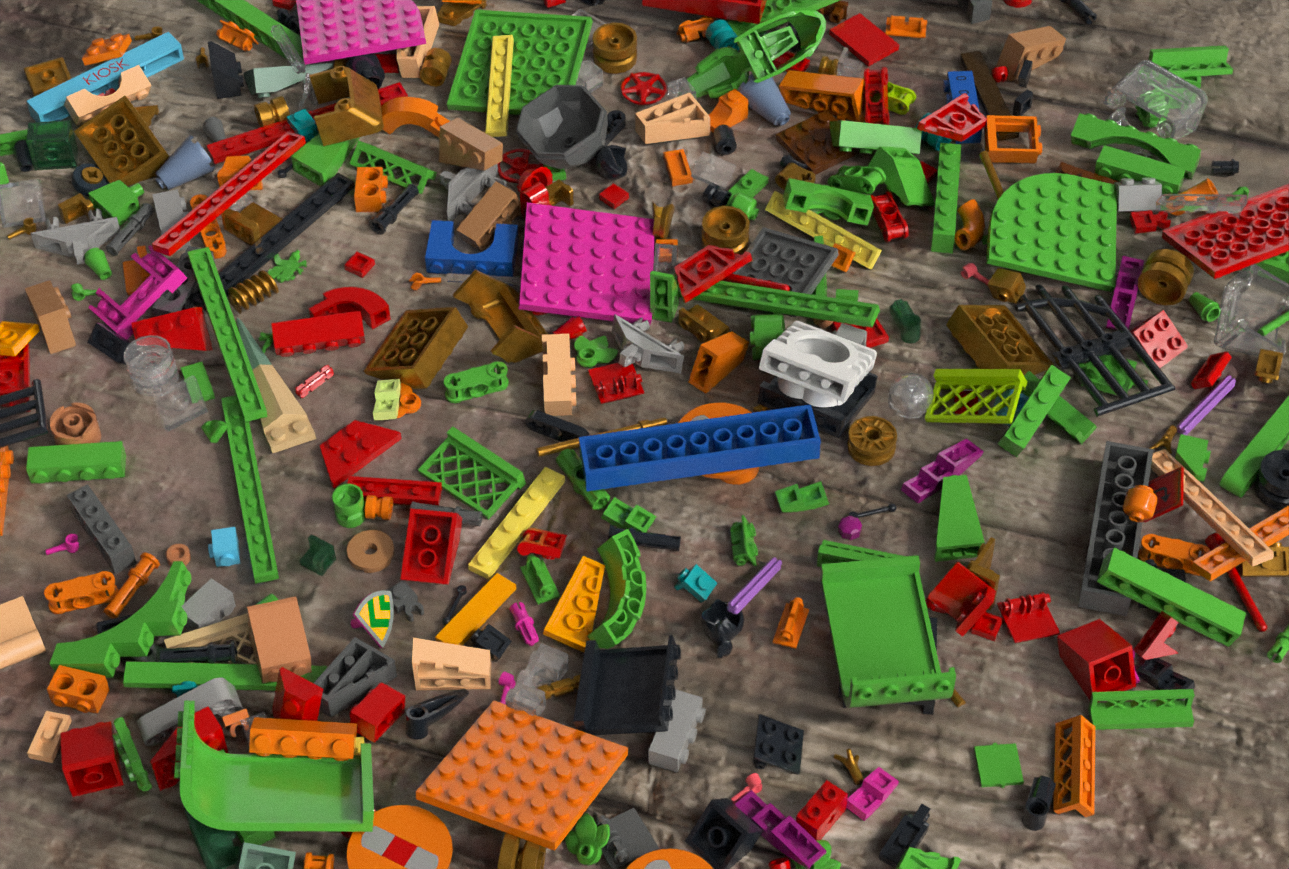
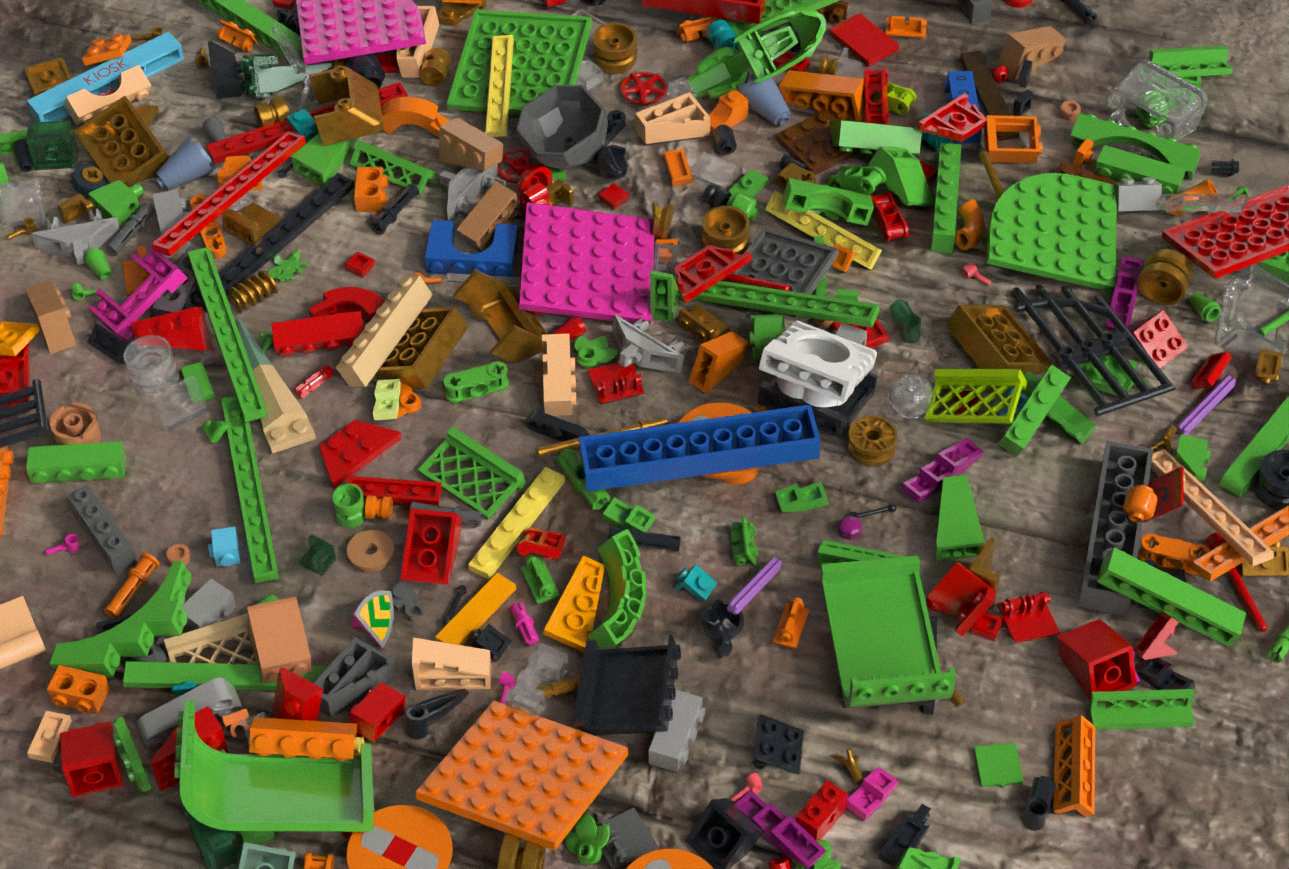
orange piece [44,571,119,614] -> none
black pin [160,641,238,664] -> none
pearl gold brick [988,268,1026,304] -> none
red plate [1130,210,1171,234] -> none
none -> clear green bracket [240,53,278,99]
none -> tan brick [336,275,432,387]
none -> nougat tile [1059,101,1081,120]
none -> orange plate [1072,139,1094,168]

